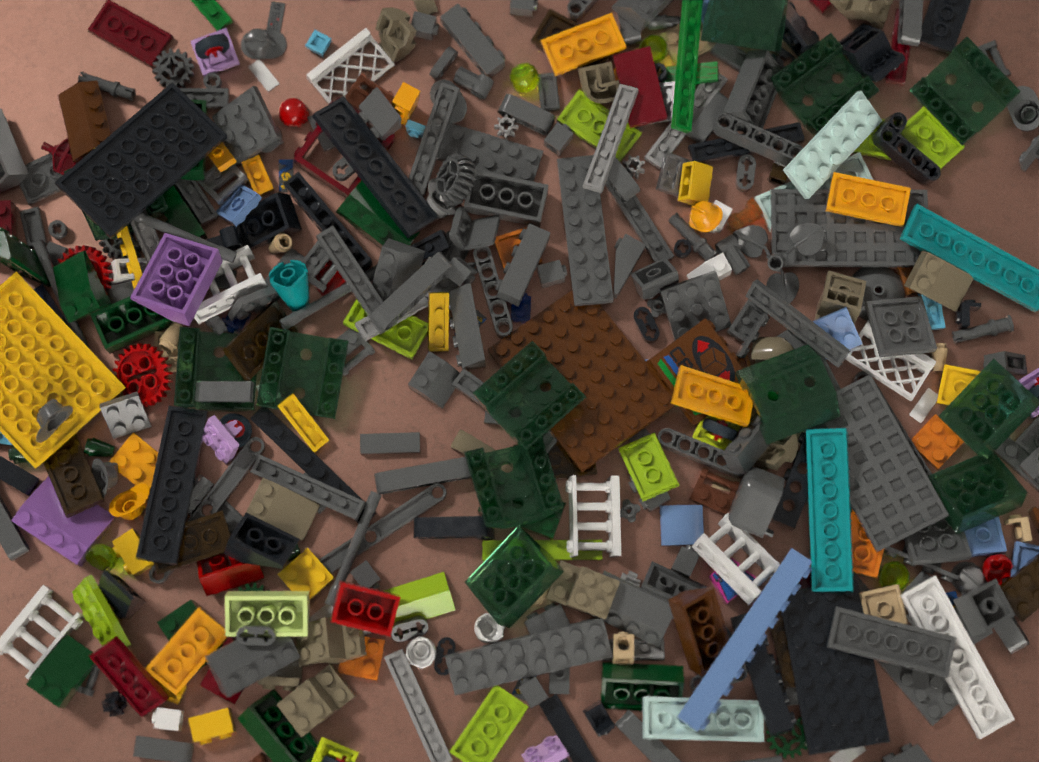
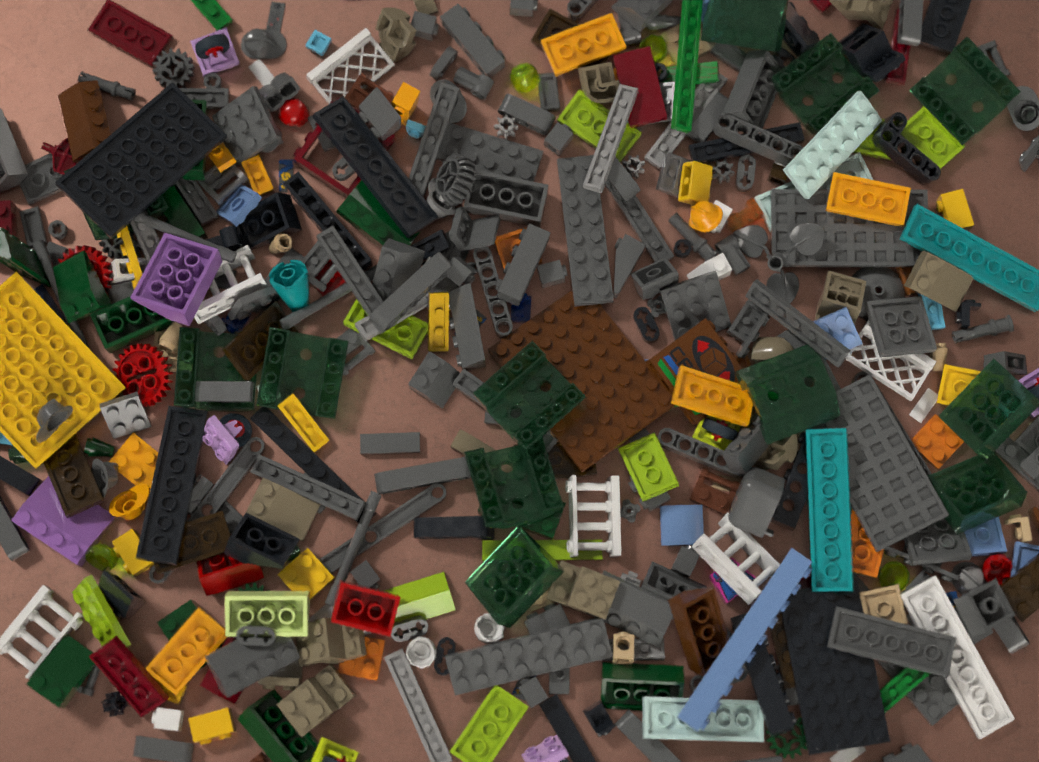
none -> dark grey brick [259,72,300,112]
none -> dark grey gear [712,159,735,184]
none -> green tile [880,667,930,713]
none -> yellow brick [936,189,974,231]

